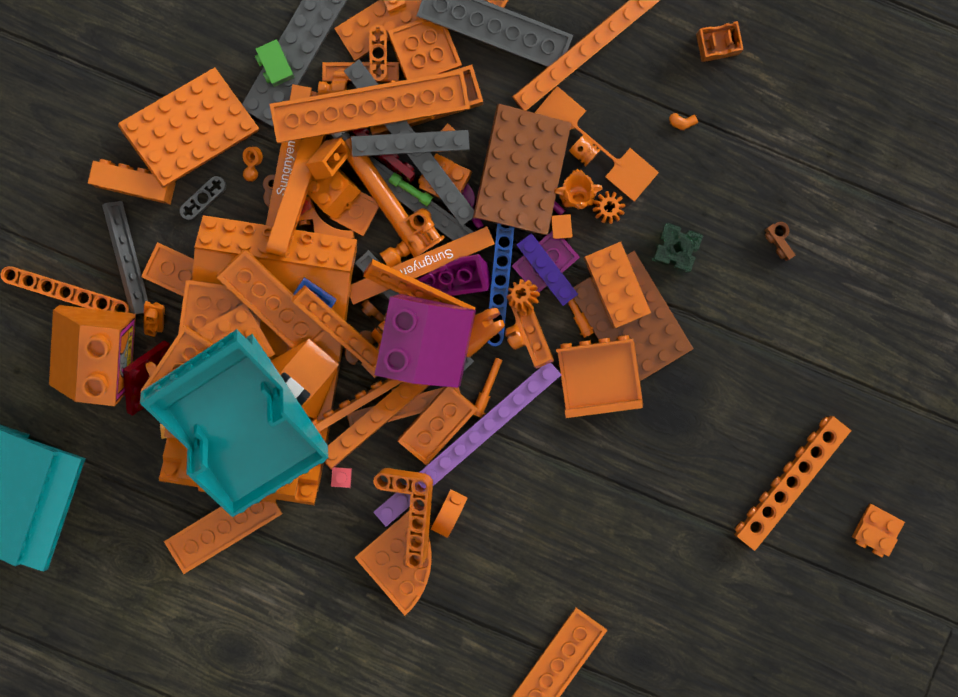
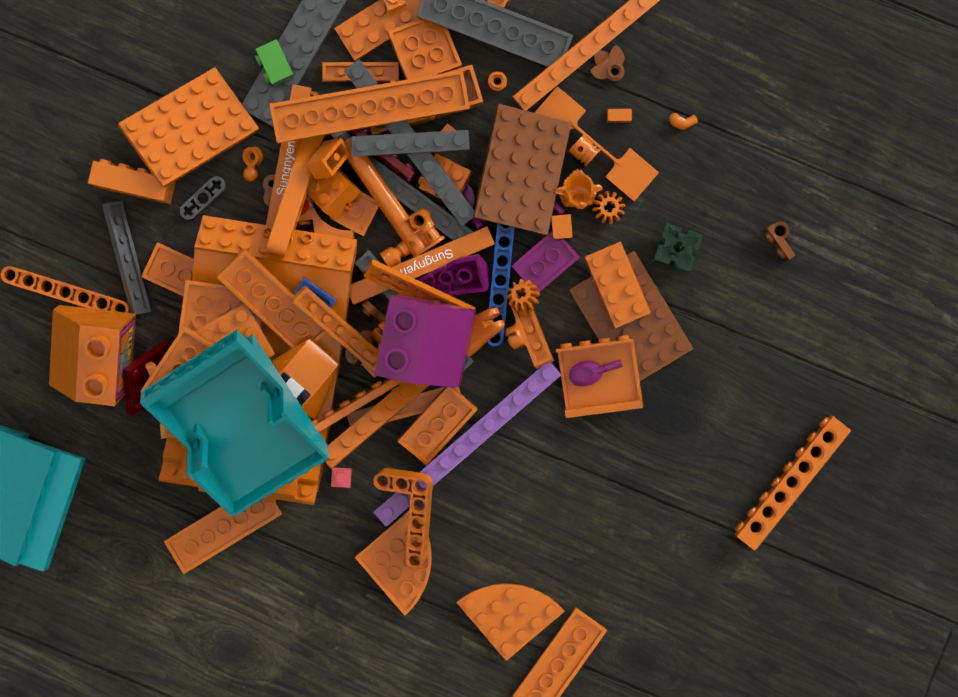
orange hips [144,301,165,337] -> none
orange piece [318,71,347,95] -> none
orange beam [369,24,387,82] -> none
bright green bar [388,172,433,207] -> none
orange brick [431,489,467,538] -> none
orange pin [473,358,503,418] -> none
dark purple plate [516,233,578,306] -> none
orange pin [568,298,594,338] -> none
orange piece [696,21,743,62] -> none
orange plate [852,503,905,558] -> none
none -> orange plate [456,583,565,661]
none -> orange plate [488,71,507,91]
none -> magenta piece [569,359,623,386]
none -> dark orange plate [590,45,625,81]
none -> orange piece [607,109,632,123]

